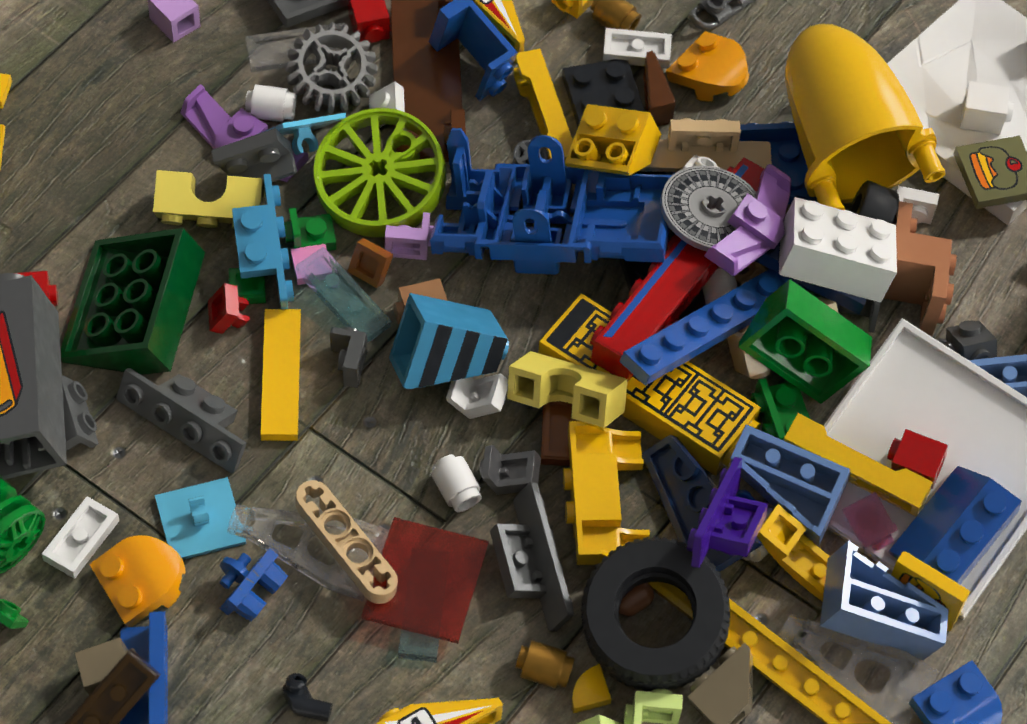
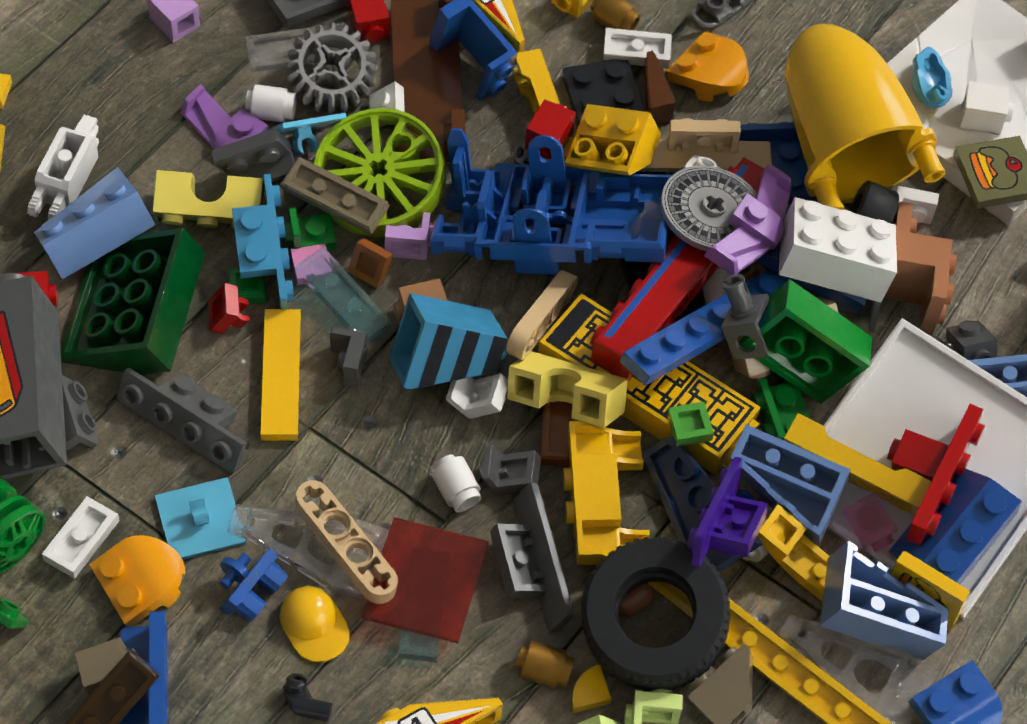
none -> white hinge [27,114,99,220]
none -> medium blue wedge [34,167,156,279]
none -> yellow cap [279,585,350,662]
none -> dark tan tile [280,157,390,235]
none -> tan beam [506,270,579,360]
none -> red brick [524,99,576,159]
none -> bright green plate [667,402,714,447]
none -> dark grey bracket [721,274,770,360]
none -> red plate [907,403,985,546]
none -> dark azure arm [912,46,953,109]

